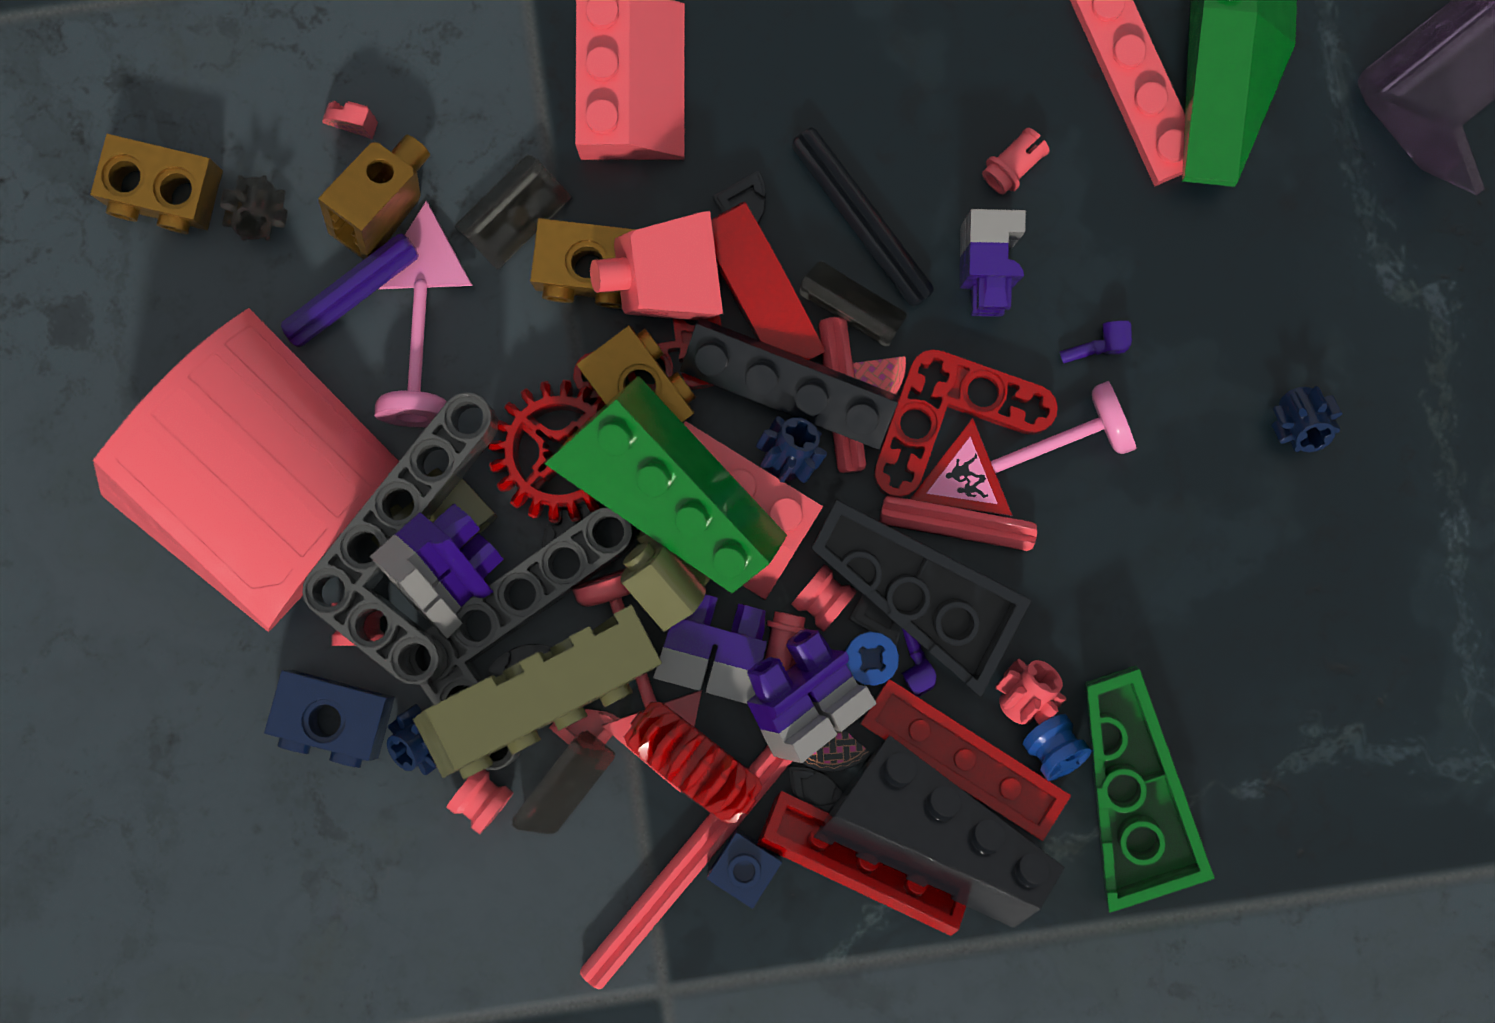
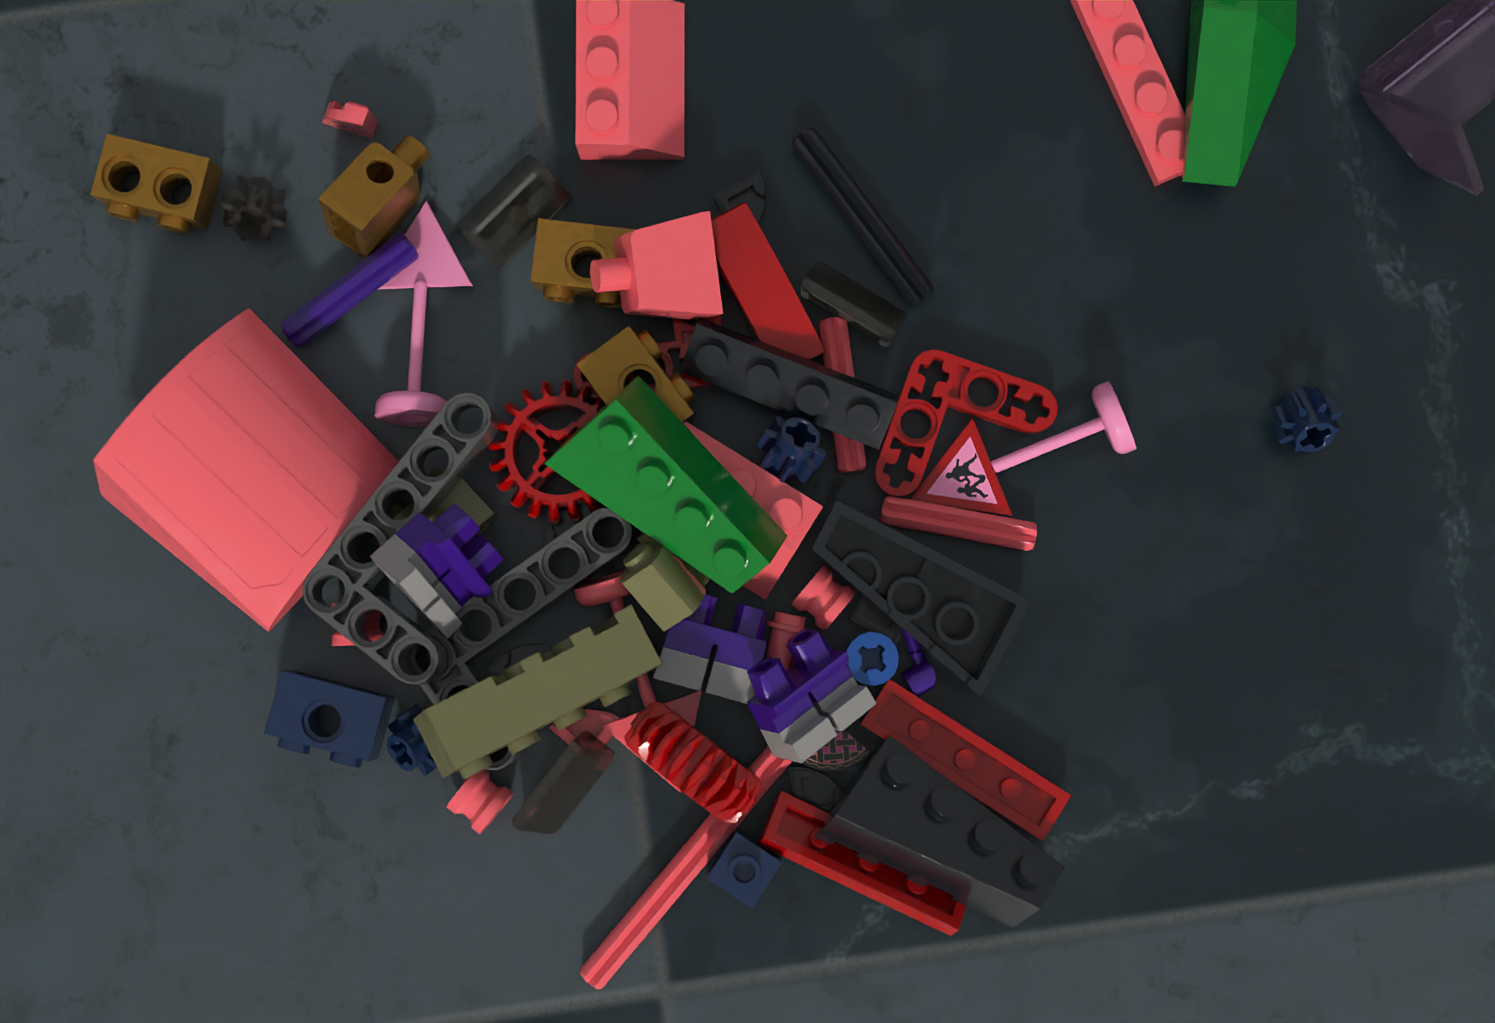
coral tile [853,356,906,394] -> none
dark purple hips [960,209,1026,317] -> none
coral pin [982,128,1050,195] -> none
coral gear [995,659,1066,725] -> none
blue wheel [1023,714,1092,781] -> none
dark purple hand [1059,321,1132,364] -> none
green wedge [1085,665,1215,913] -> none

